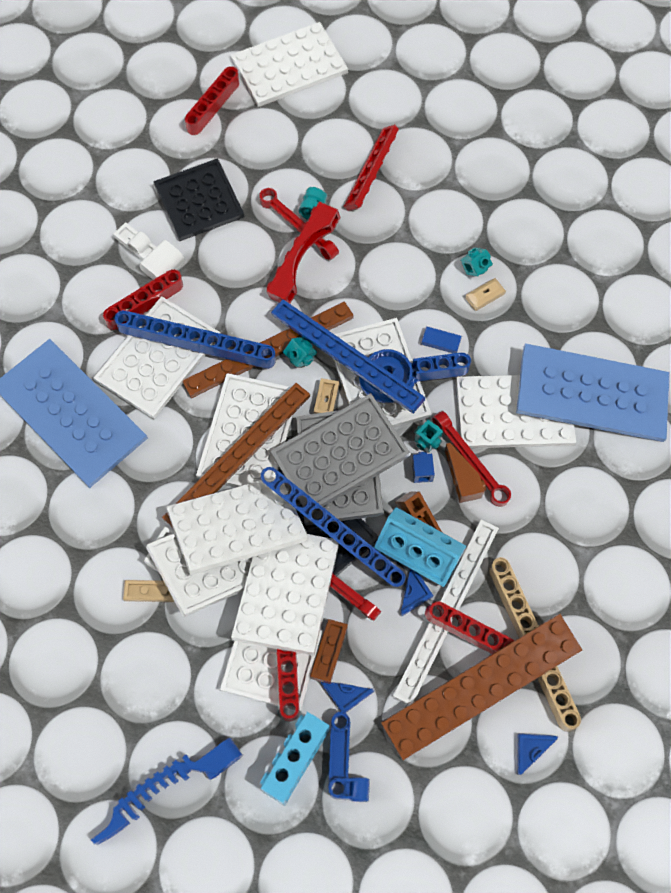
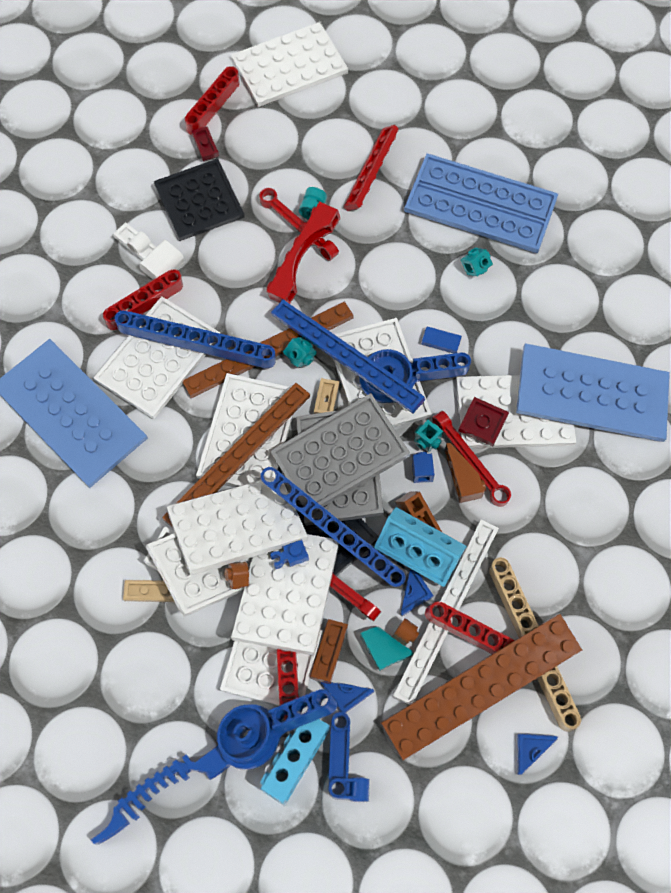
tan piece [465,278,506,311] -> none
none -> dark red plate [191,126,219,161]
none -> blue beam [217,689,337,770]
none -> dark orange plate [225,562,249,589]
none -> blue plate [270,540,309,569]
none -> teal slope [360,626,414,671]
none -> dark orange plate [392,618,419,646]
none -> medium blue plate [404,153,558,254]
none -> dark red plate [458,397,509,447]

